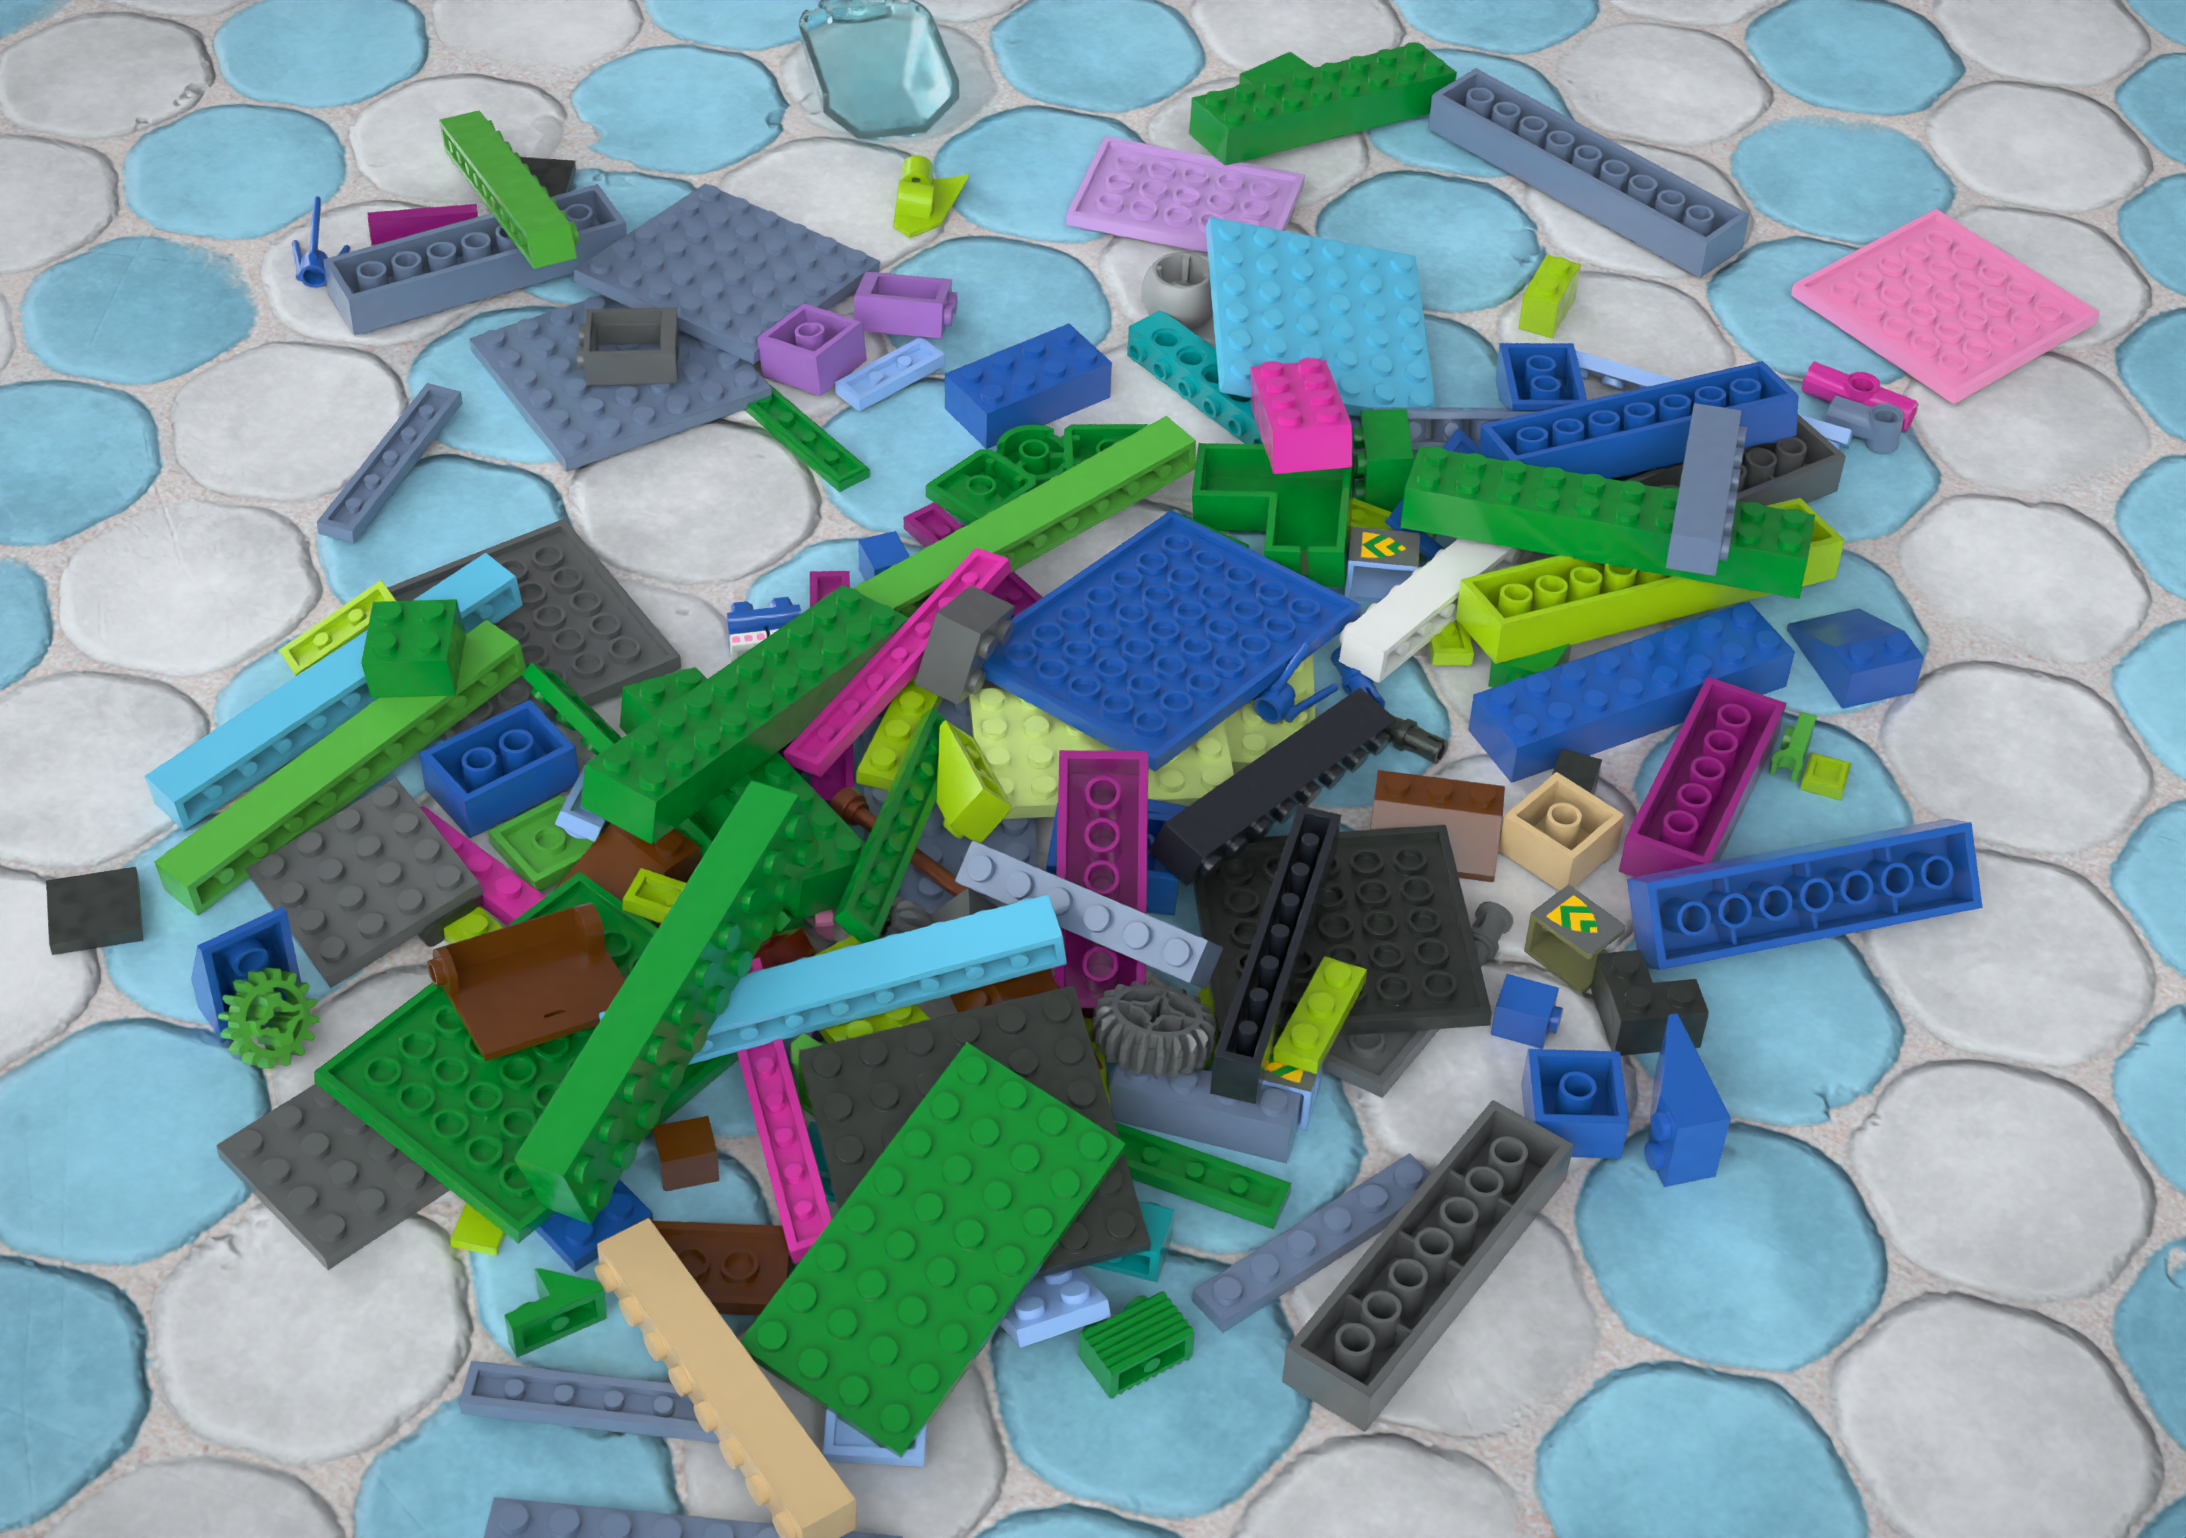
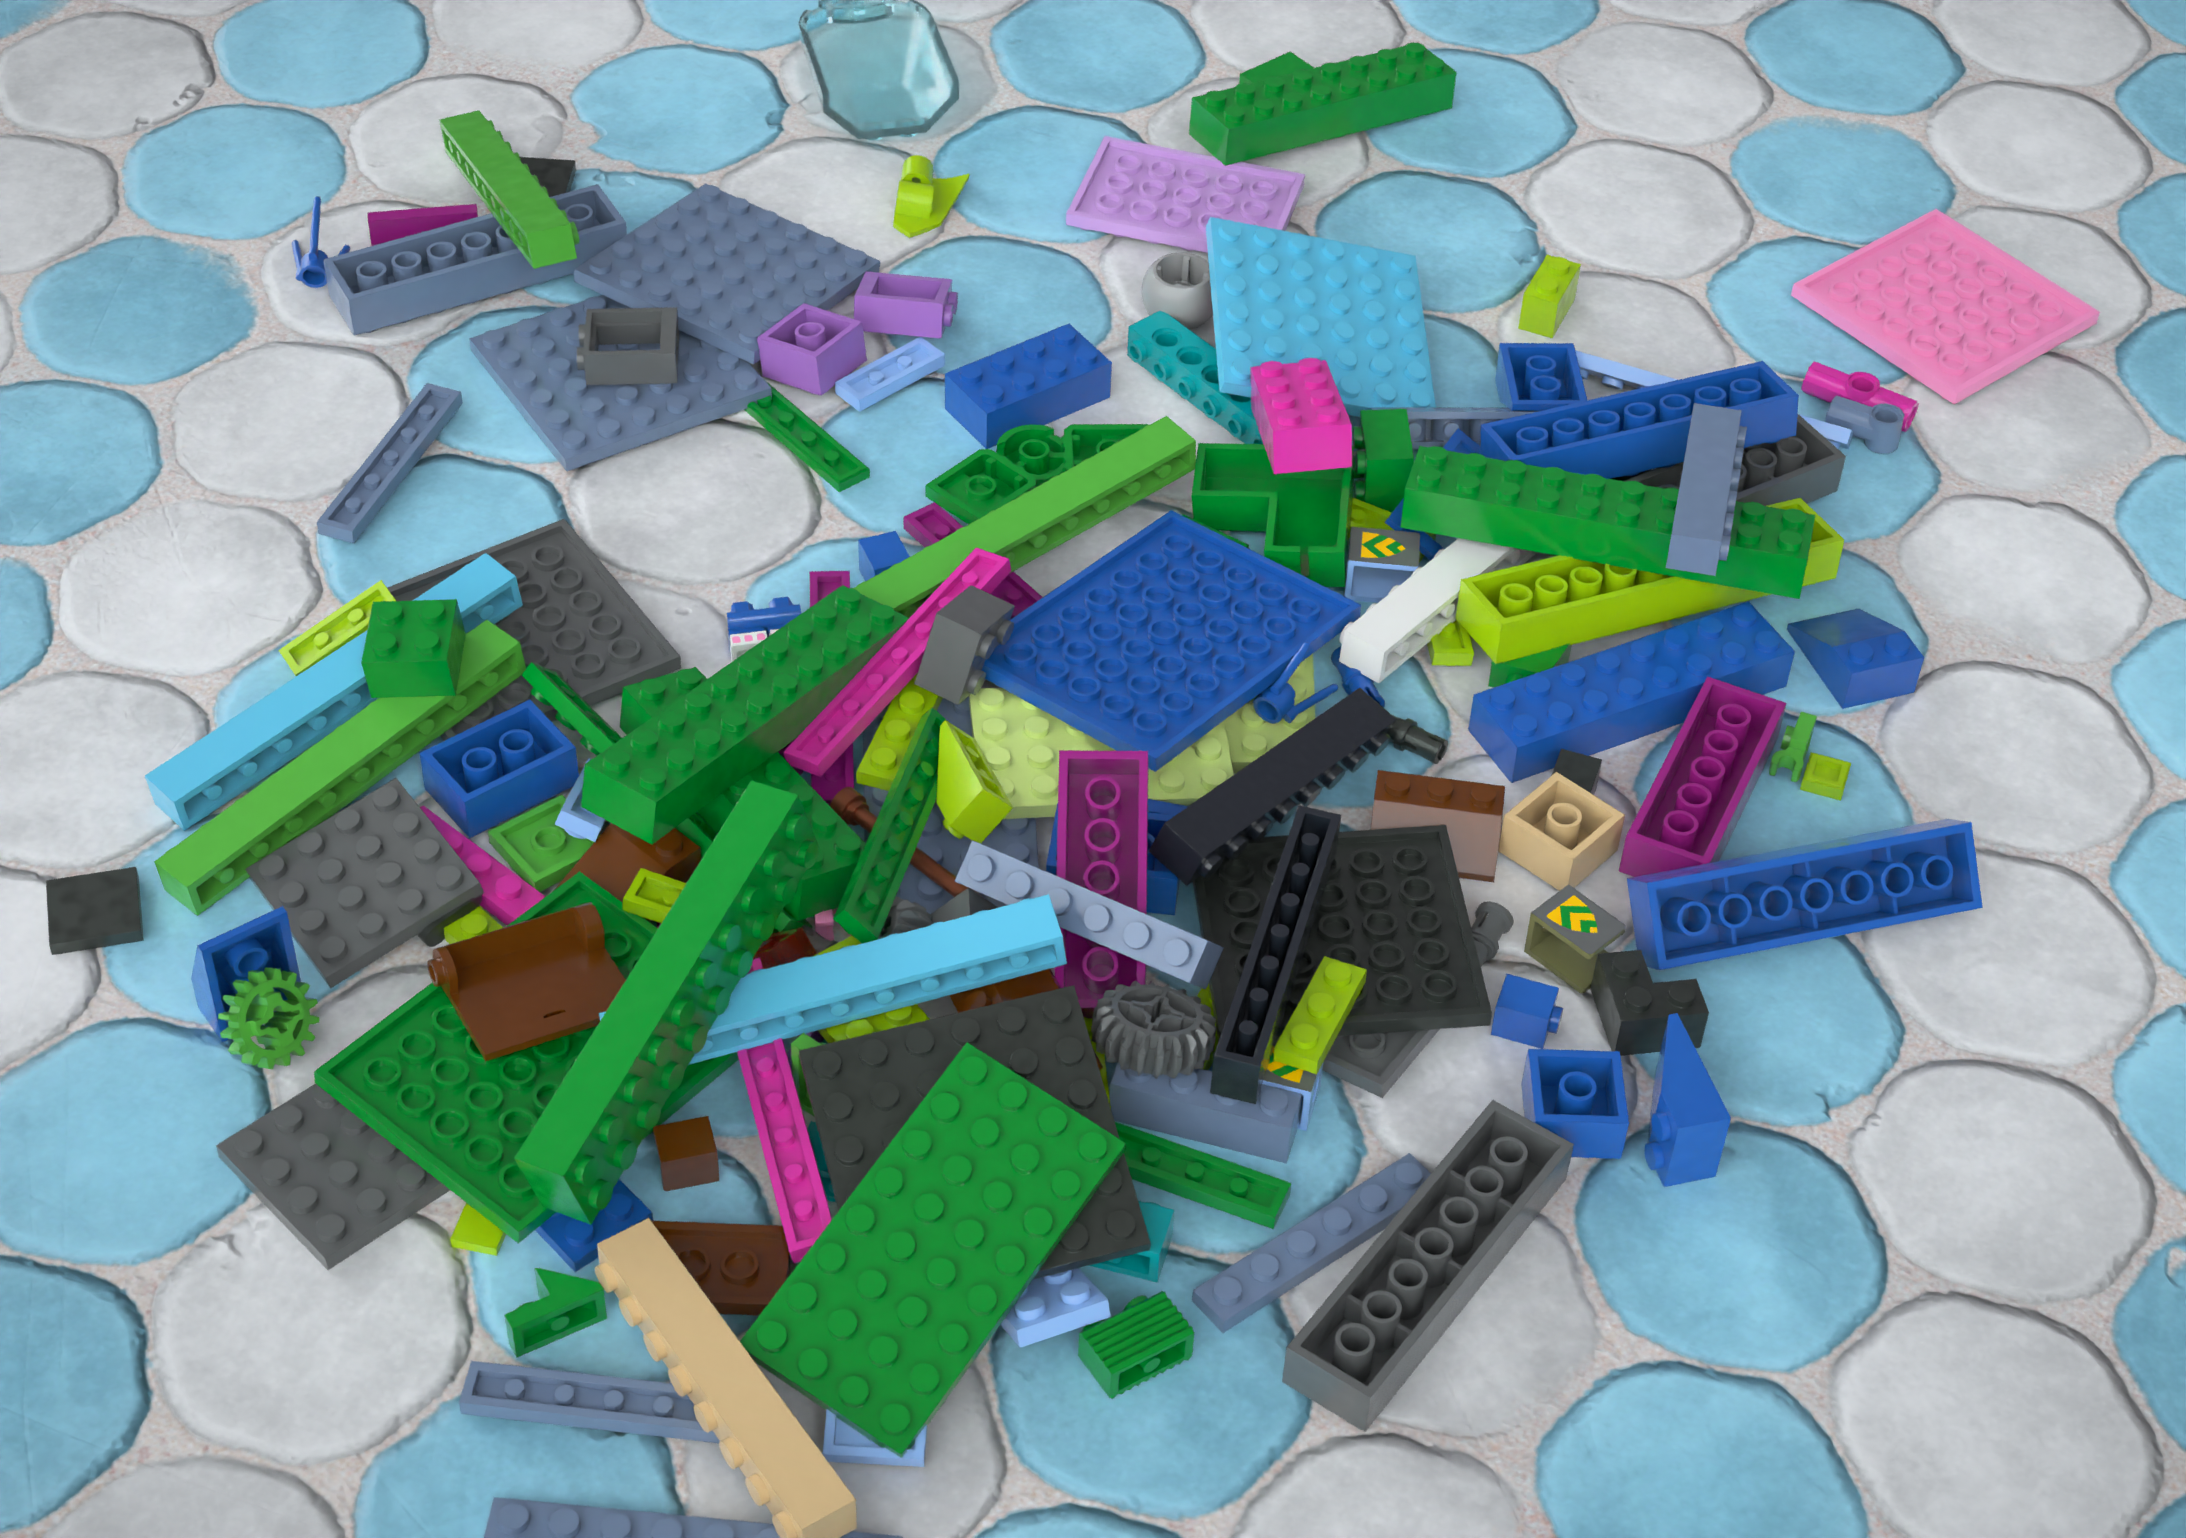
sand blue brick [1428,68,1750,278] -> none

